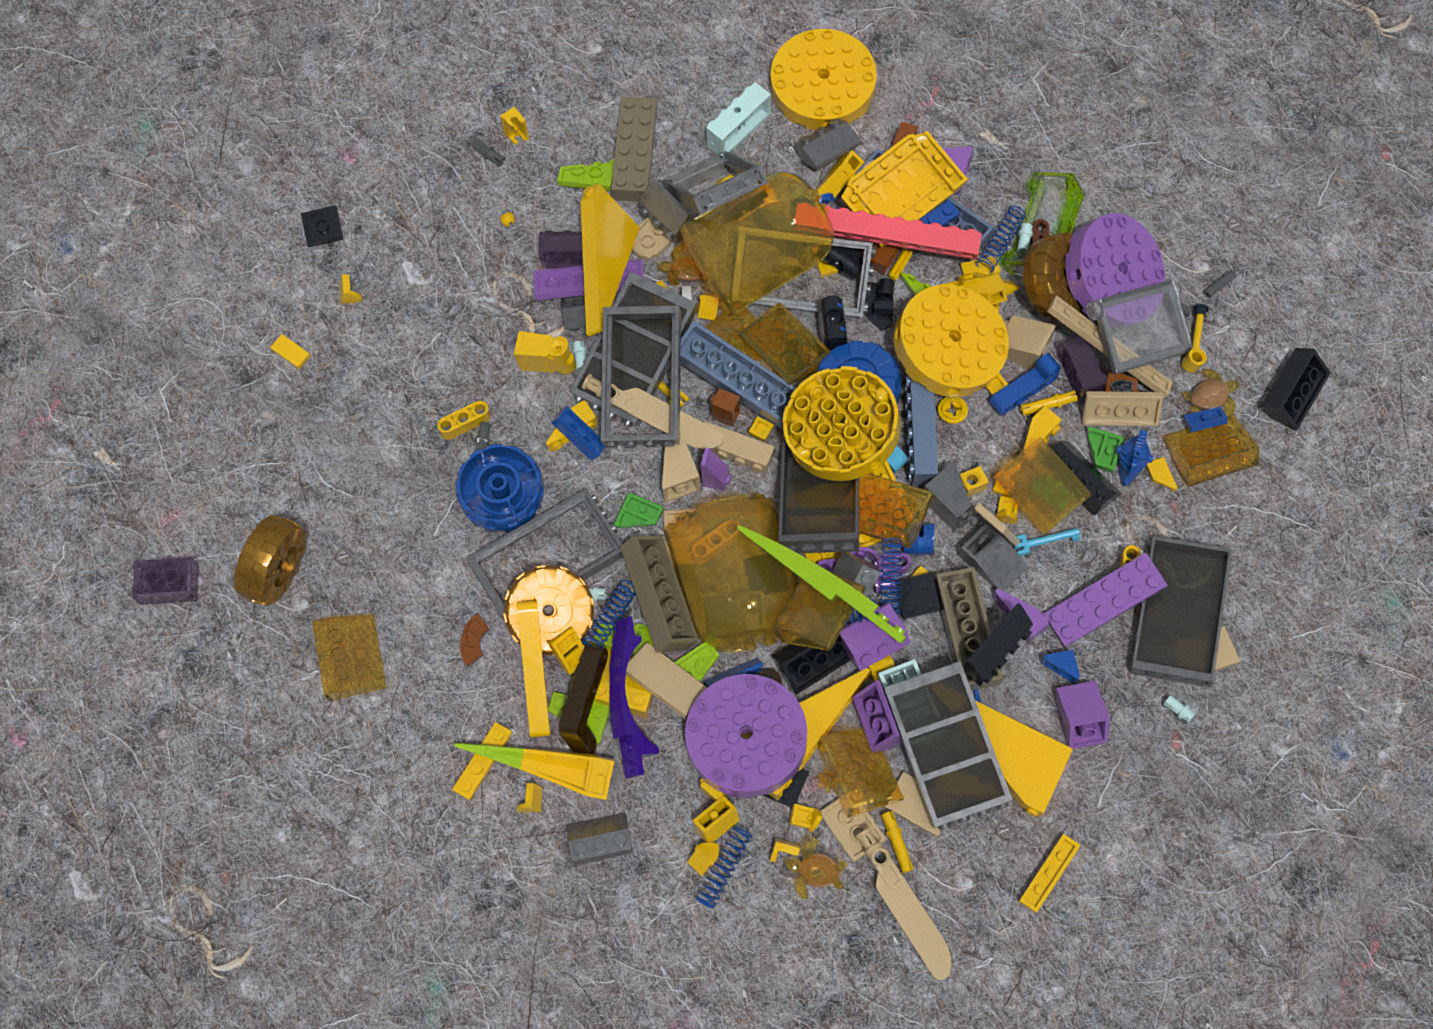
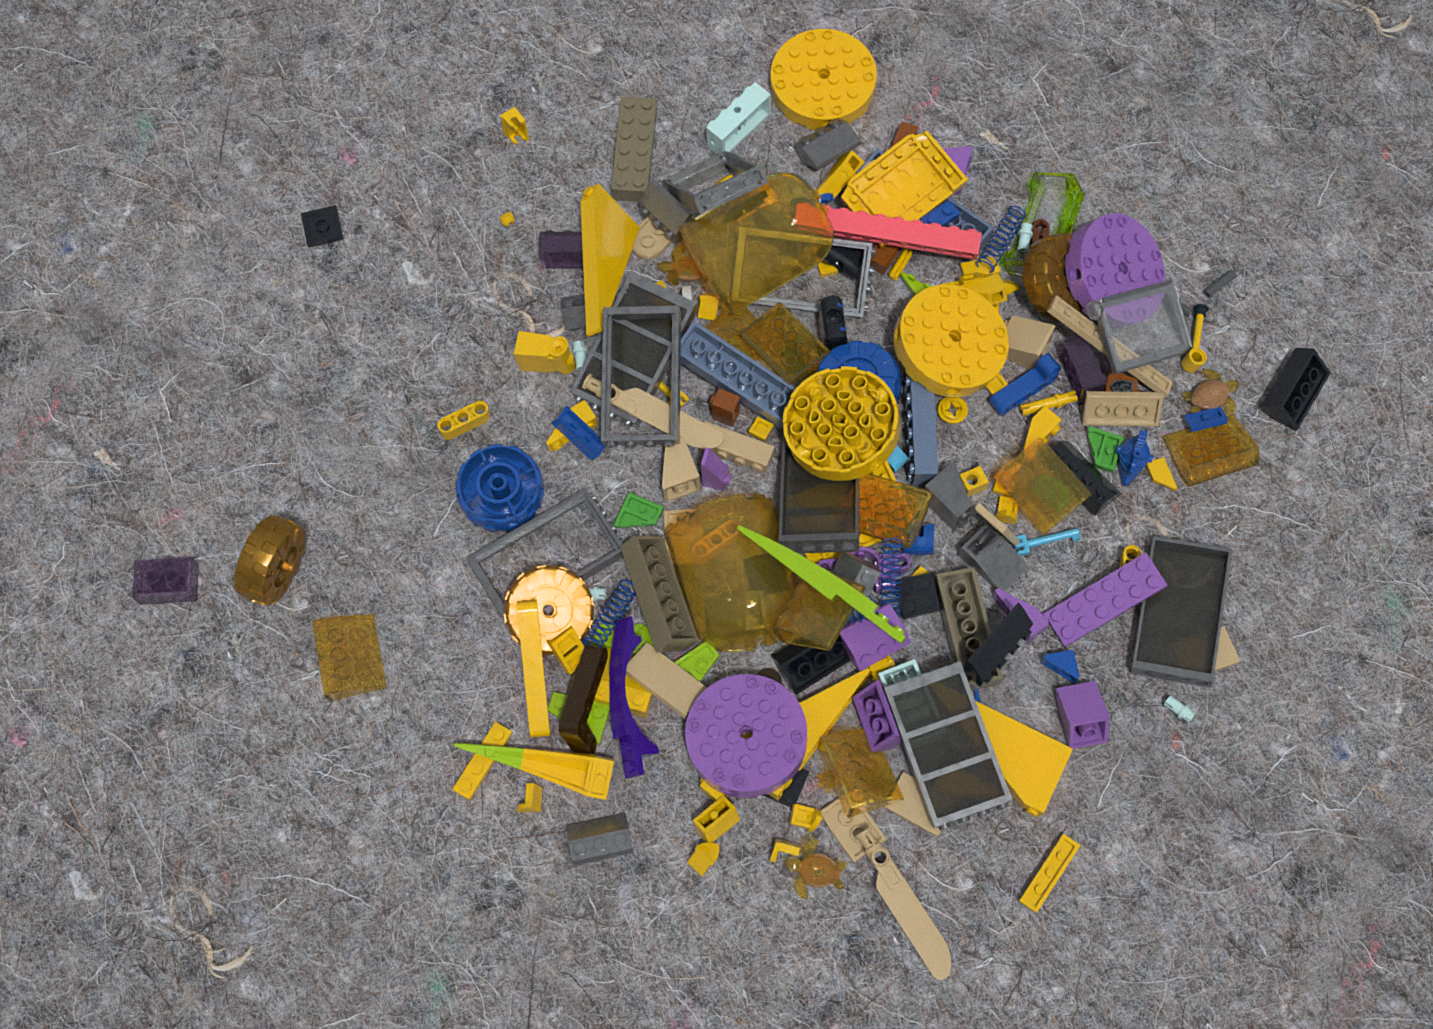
yellow tile [270,334,311,369] -> none
yellow tile [339,274,362,304] -> none
dark orange tile [460,613,489,667] -> none
dark grey axle [472,139,505,167] -> none
dark grey axle [474,422,491,452] -> none
medium lavender plate [534,260,644,300] -> none
lime wing [557,159,614,191] -> none
blue piece [695,826,753,909] -> none
blue slope [704,658,763,688] -> none
black panel [859,278,895,331] -> none
yellow pin [881,811,914,874] -> none

